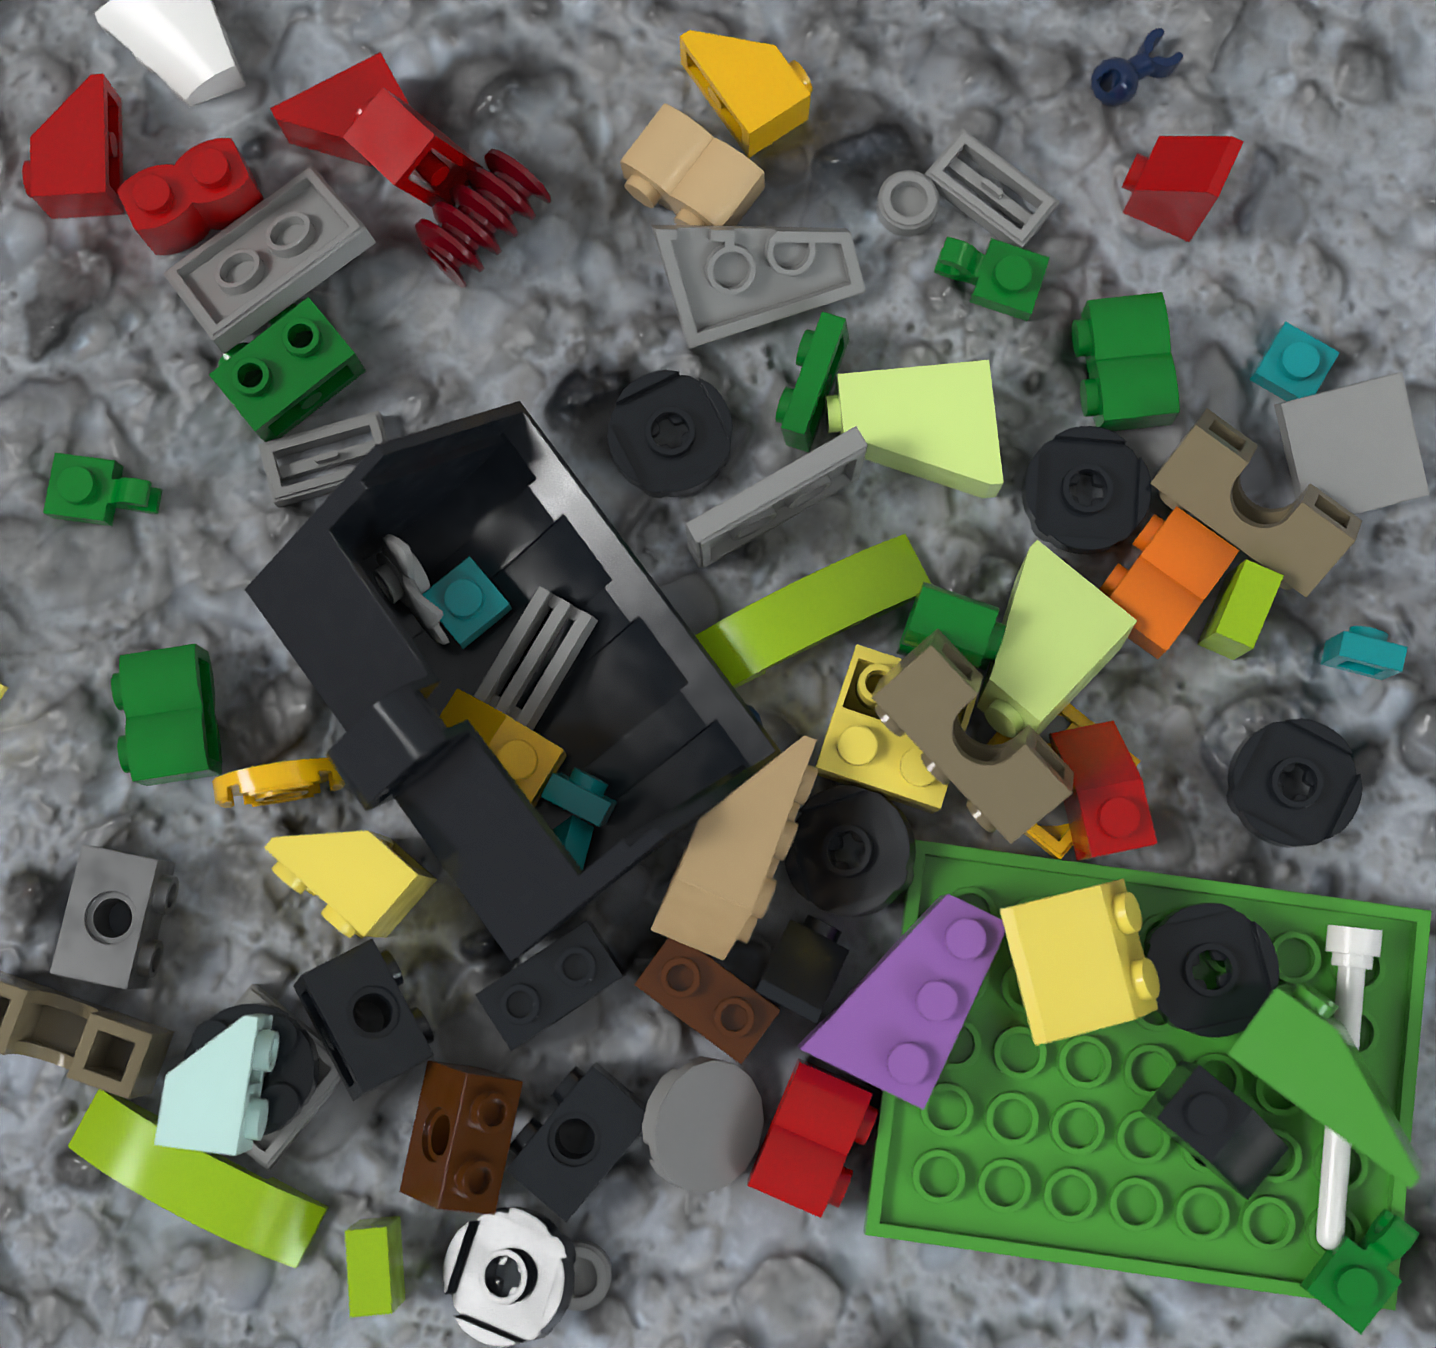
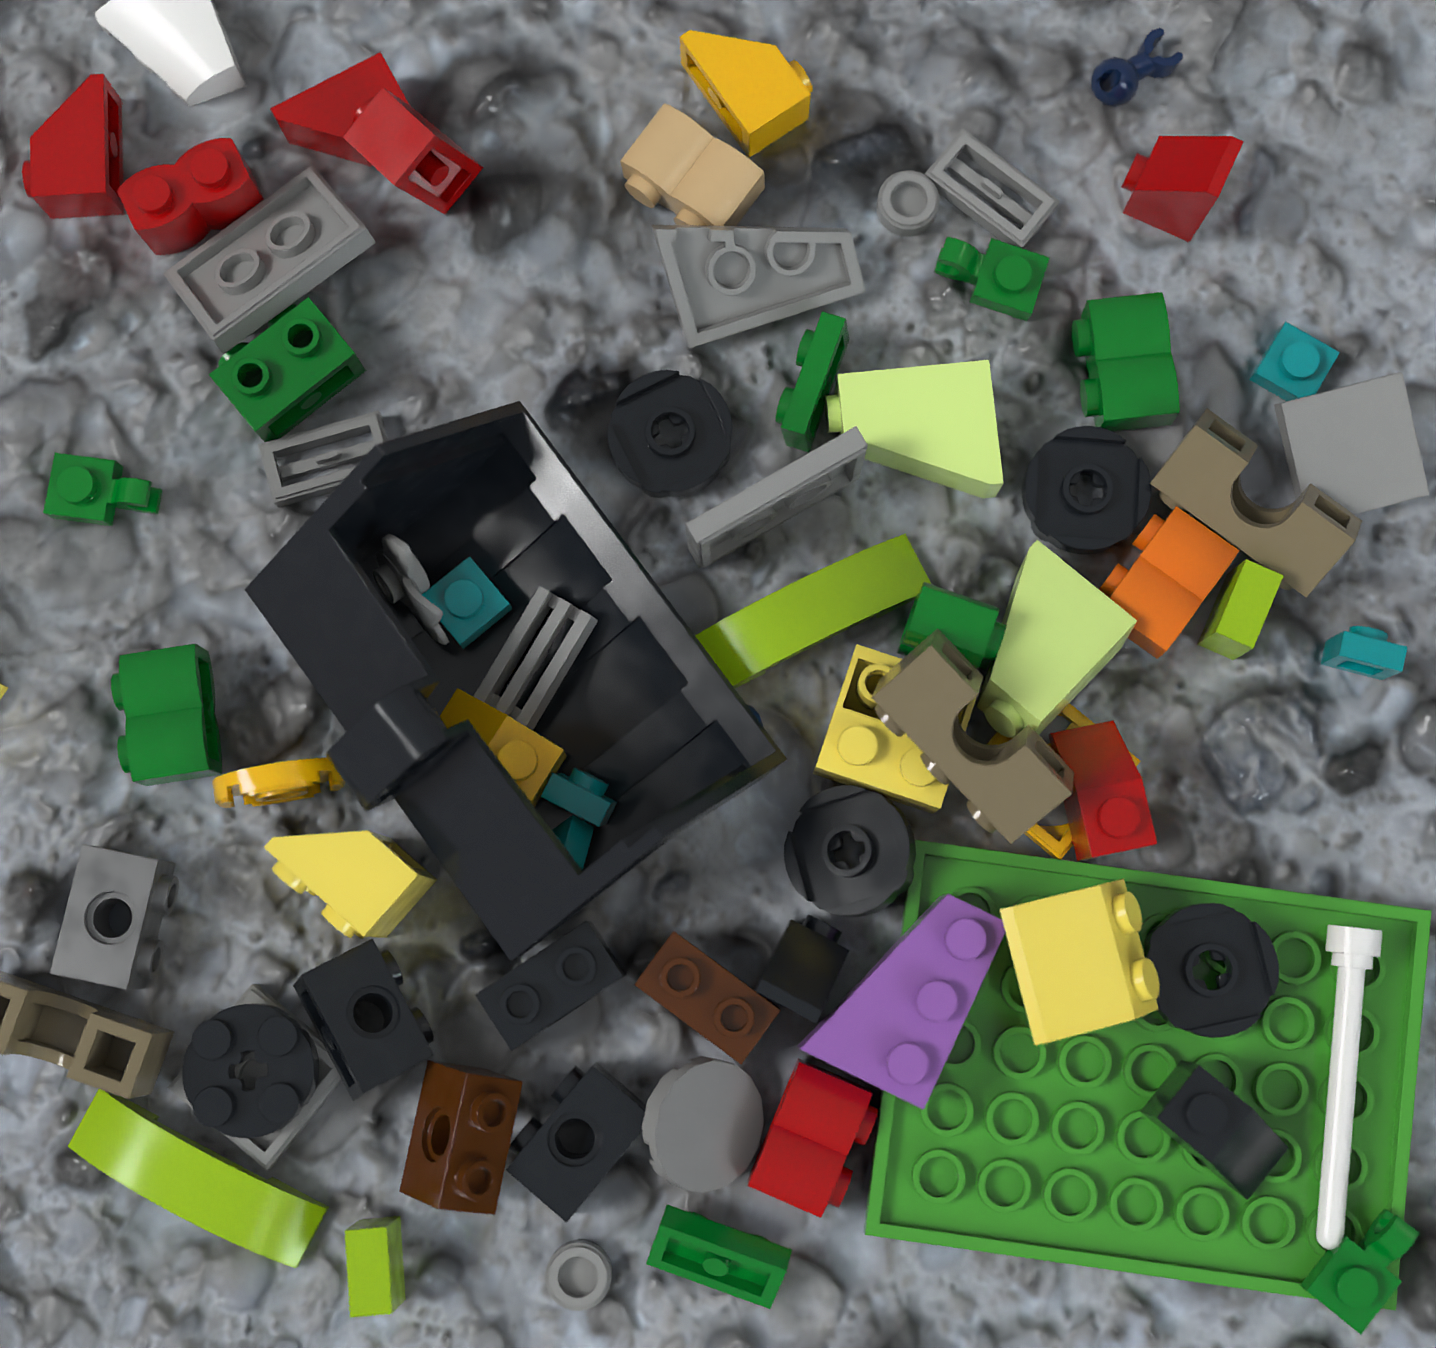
light aqua slope [154,1013,279,1156] -> none
dark red piece [415,149,551,288] -> none
plate [442,1207,576,1347] -> none
tan slope [651,735,819,961] -> none
black plate [1226,718,1363,848] -> none
bright green slope [1228,982,1422,1189] -> none
none -> green plate [646,1204,792,1309]

